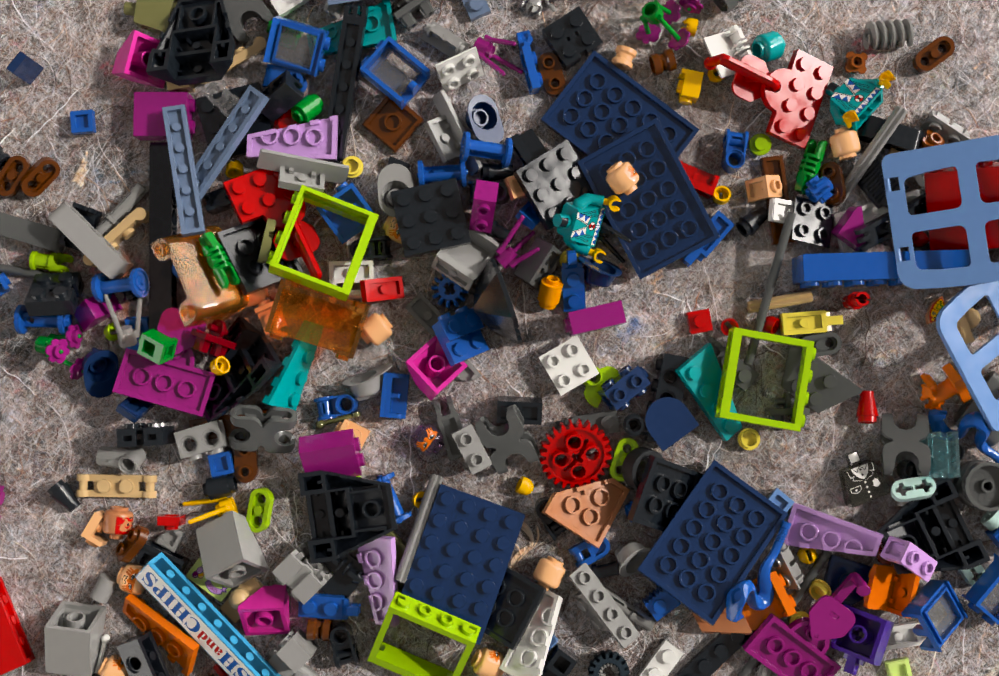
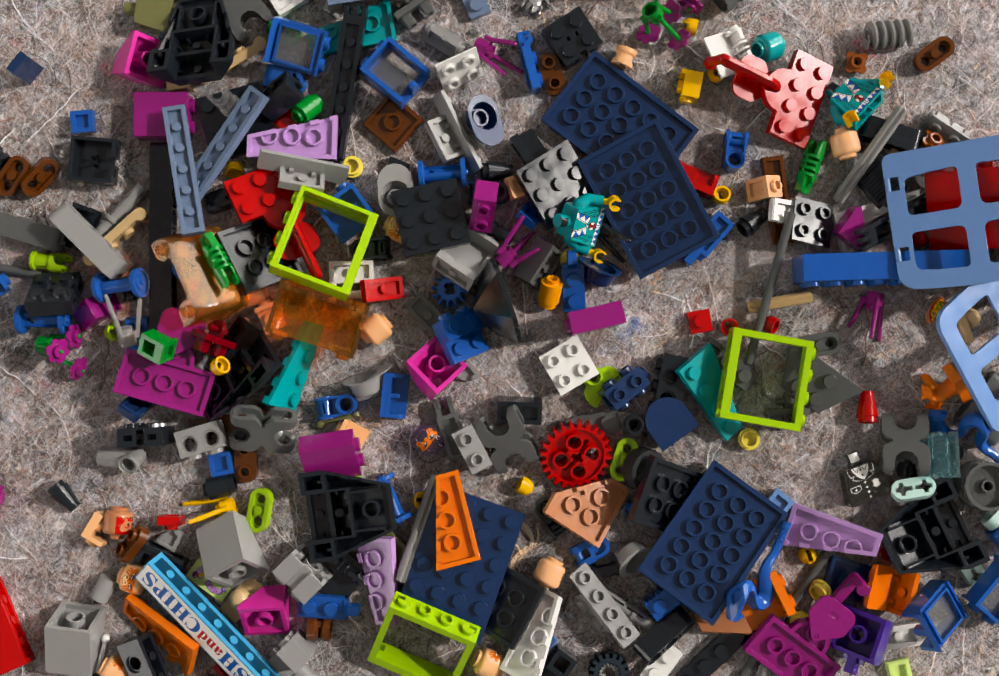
tan plate [76,474,157,498] -> none
dark blue piece [82,347,119,398] -> none
olive tile [258,218,277,264] -> none
black piece [330,622,360,669] -> none
blue hose [460,131,513,168] -> none
light nougat head [605,160,639,195] -> none
reddish brown wheel [649,48,677,76] -> none
lime plate [749,133,771,156] -> none
light grey hinge [766,543,804,590] -> none
light yellow hinge [779,310,844,336] -> none
blue gear [805,175,834,204] -> none
reddish brown plate [819,162,846,206] -> none
red pin [842,292,870,309] -> none
lavender bracket [880,536,937,582] -> none
none -> black piece [67,135,121,186]
none -> orange wing [436,470,481,571]
none -> black beam [632,605,696,666]
none -> magenta plant [847,291,885,342]

